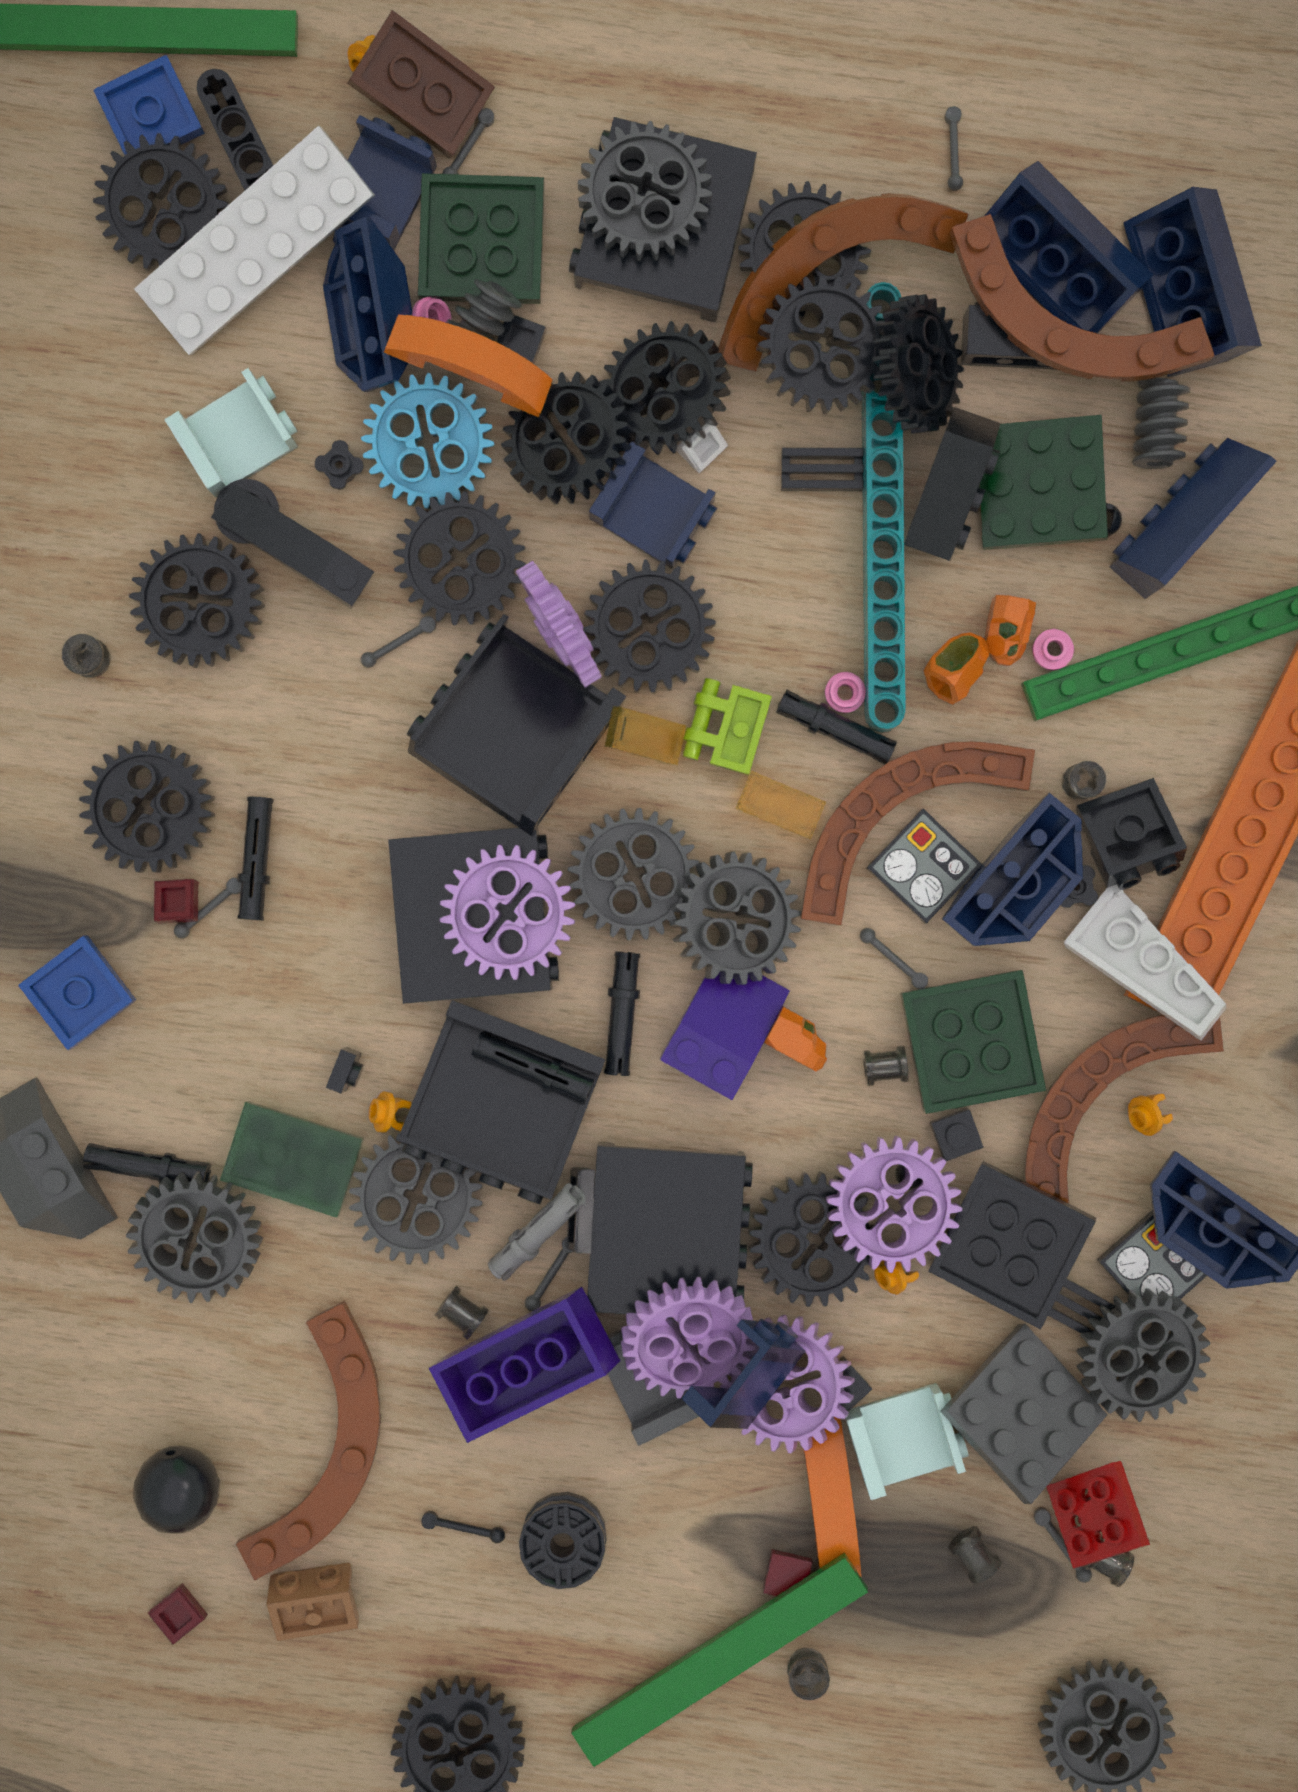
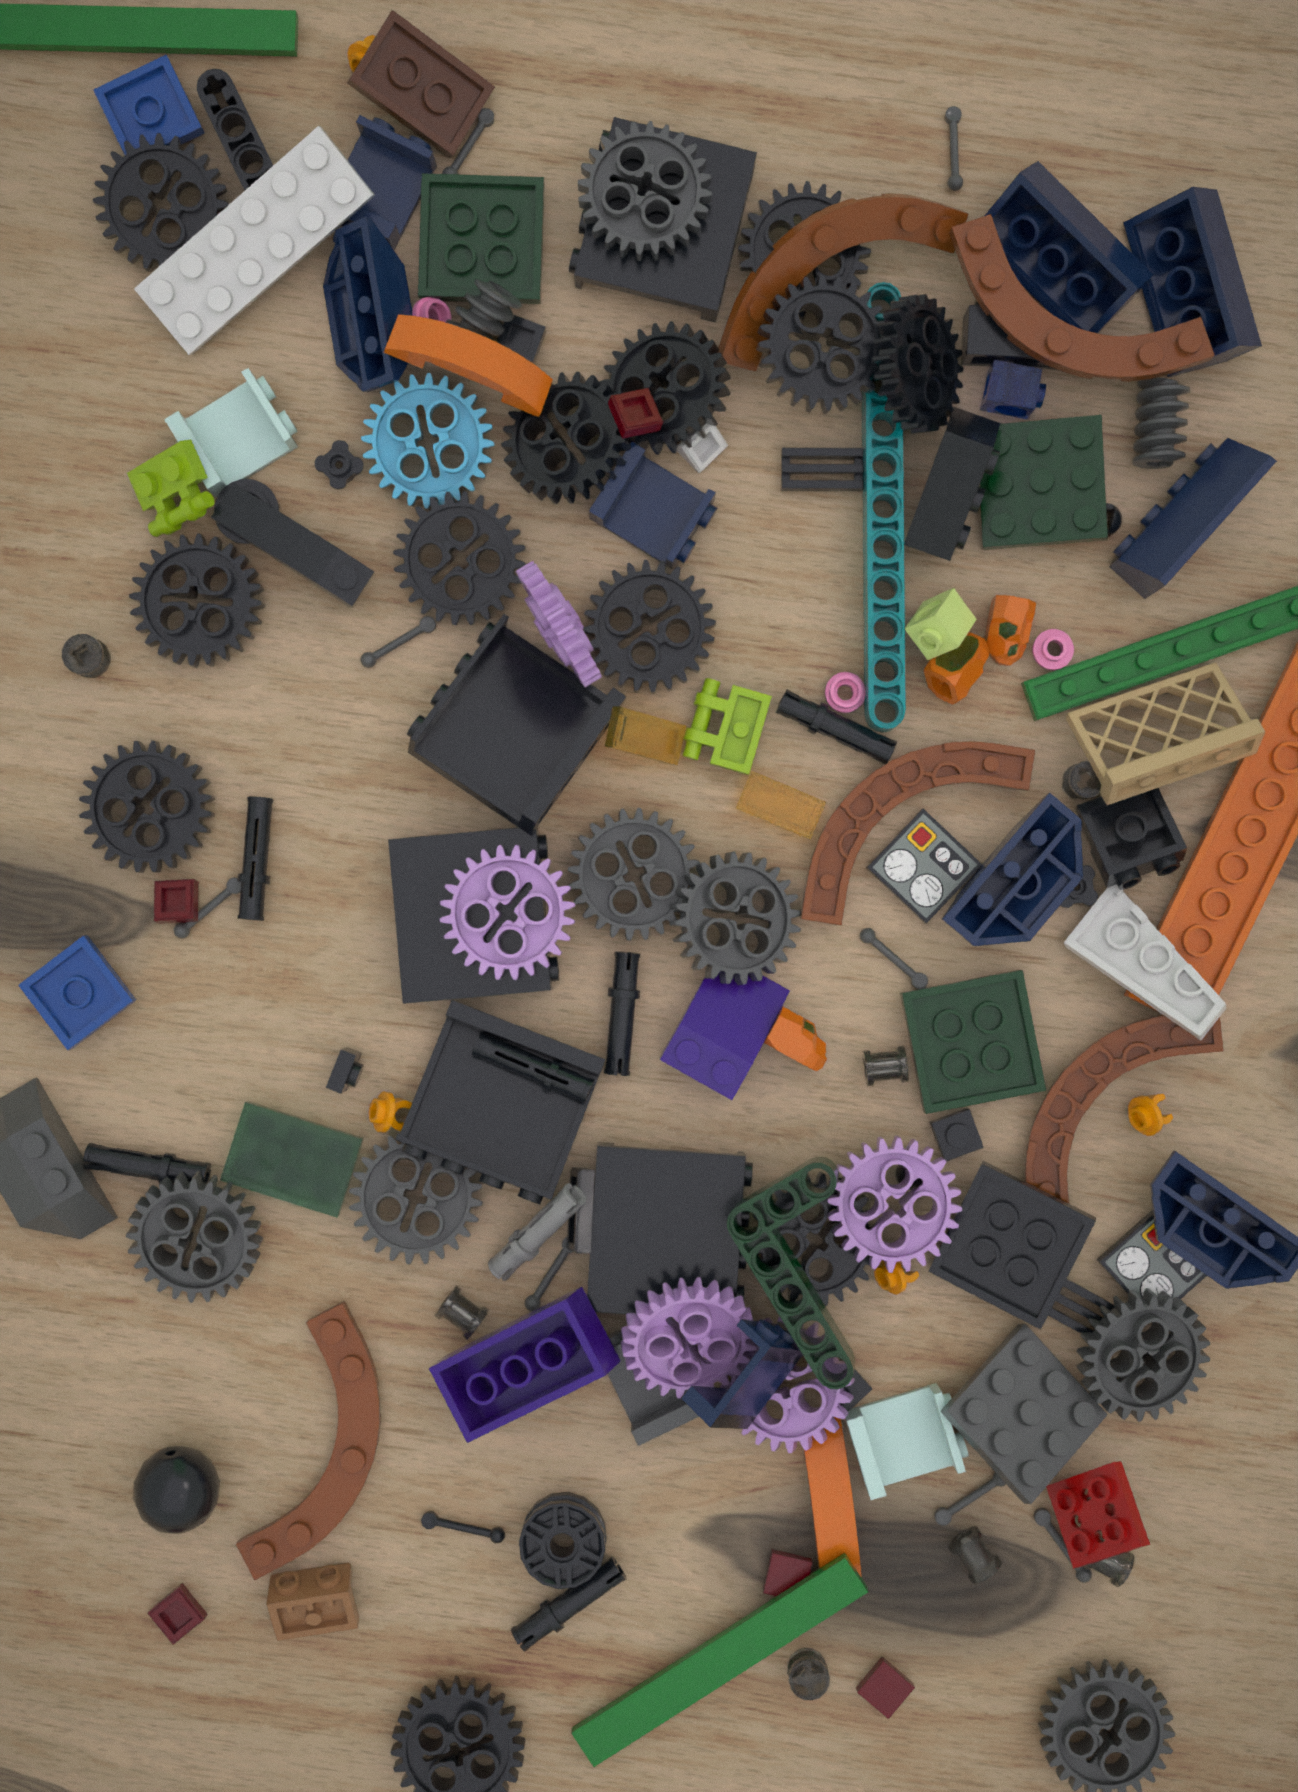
none -> lime plate [127,439,214,537]
none -> black pin [511,1557,627,1652]
none -> dark red tile [608,388,663,439]
none -> dark green beam [727,1157,855,1390]
none -> dark red tile [856,1657,915,1719]
none -> yellowish green brick [905,588,977,660]
none -> dark grey hinge [935,1472,1006,1526]
none -> clear blue brick [980,360,1046,419]
none -> tan fence [1066,662,1265,805]

